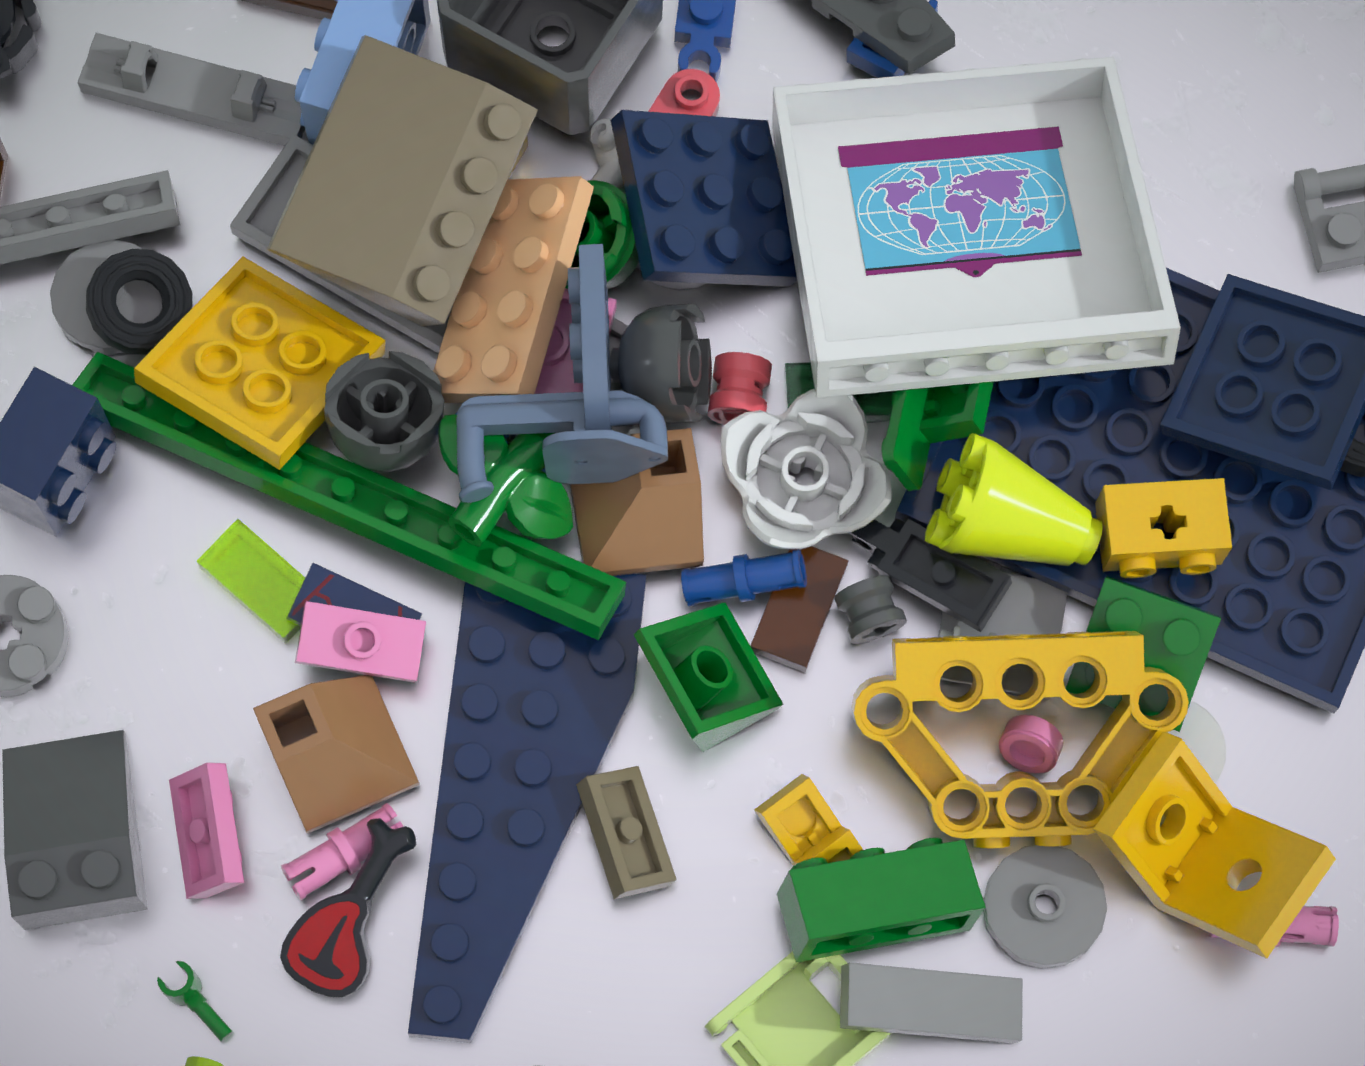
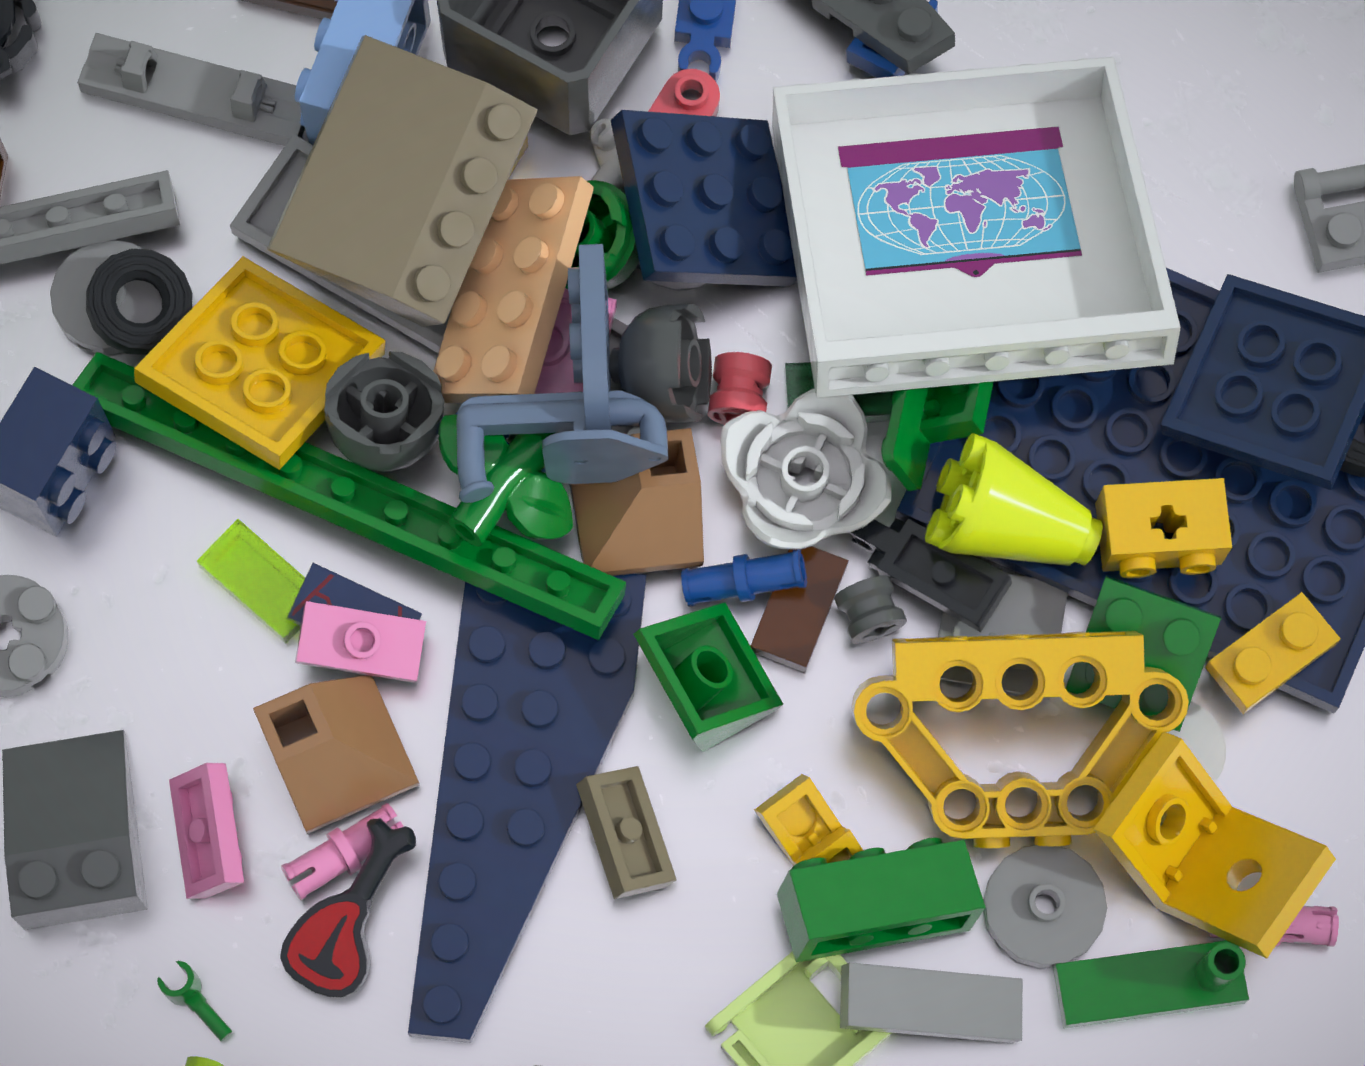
bright pink tile [999,715,1063,773] -> none
none -> green piece [1053,940,1249,1029]
none -> yellow plate [1205,592,1341,714]

